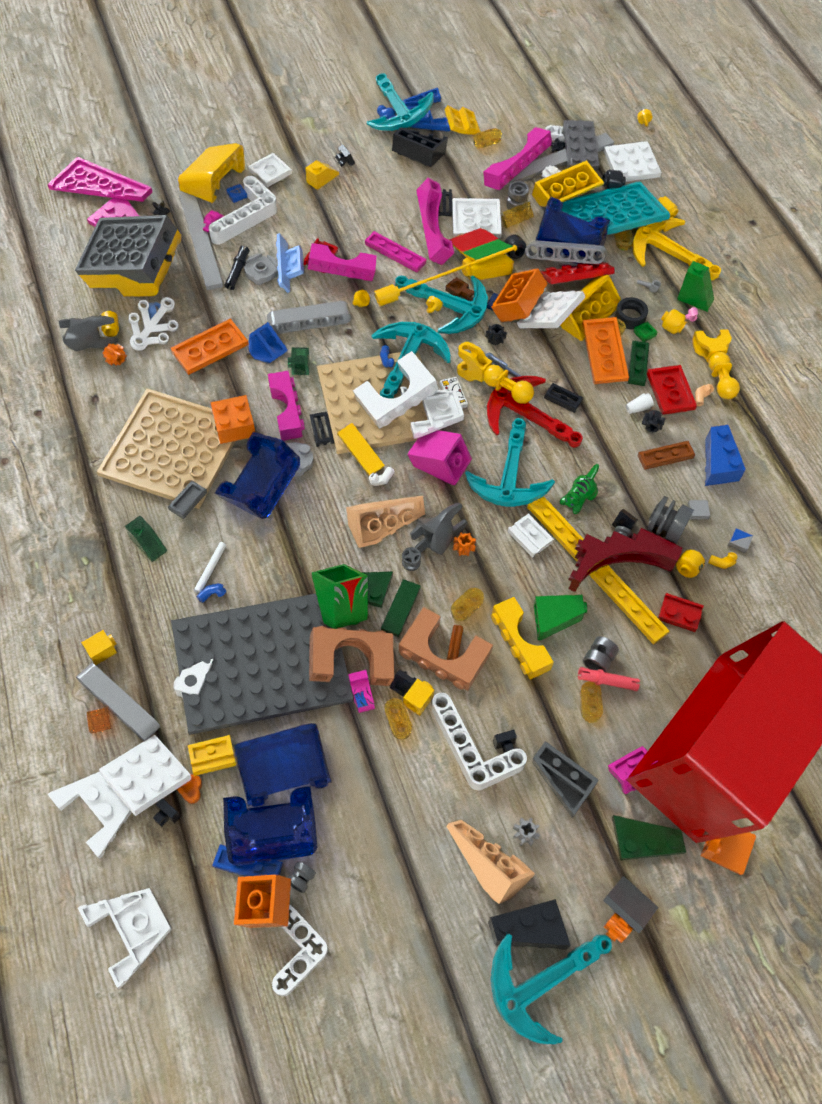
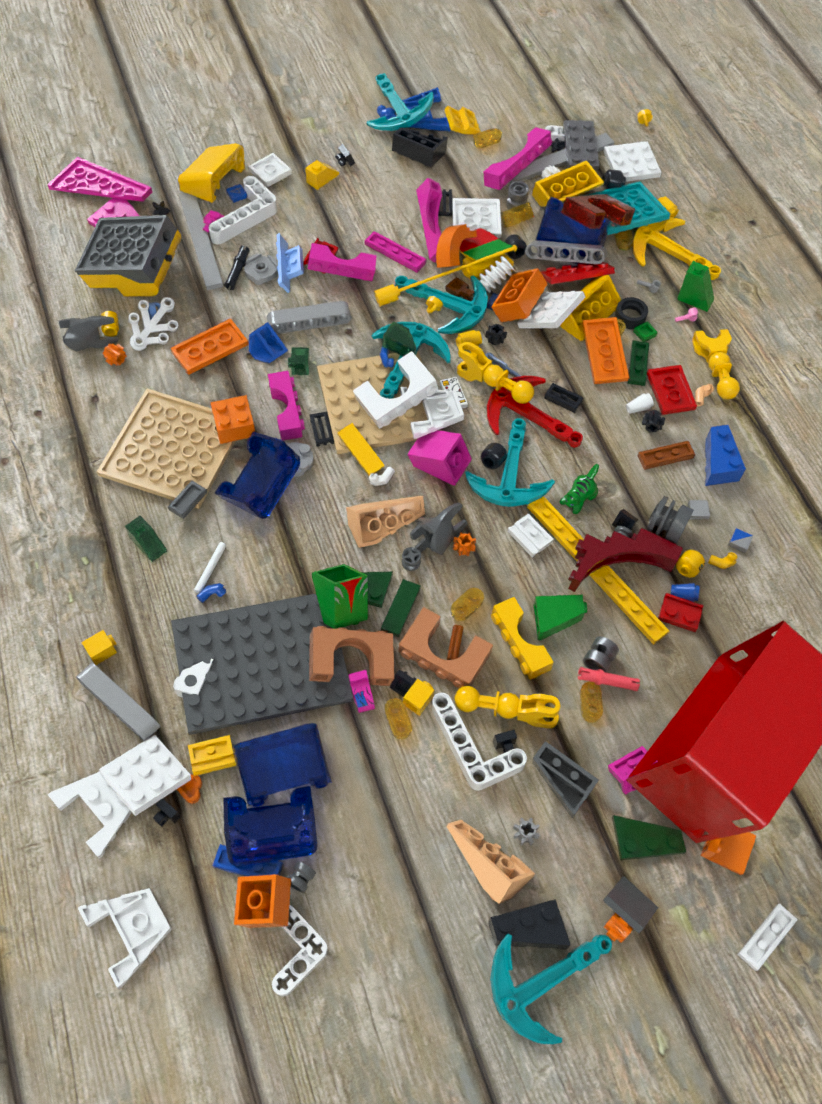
clear orange tile [87,707,112,734] -> none
yellow tile [352,290,370,307] -> none
yellow head [661,309,687,334] -> none
none -> clear green slope [382,321,416,357]
none -> orange arch [436,224,477,268]
none -> yellow piece [454,686,560,729]
none -> yellow brick [456,330,482,350]
none -> white piece [479,256,516,293]
none -> black head [481,442,507,469]
none -> clear red arch [561,194,635,229]
none -> blue cone [671,583,700,602]
none -> white tile [737,903,798,971]

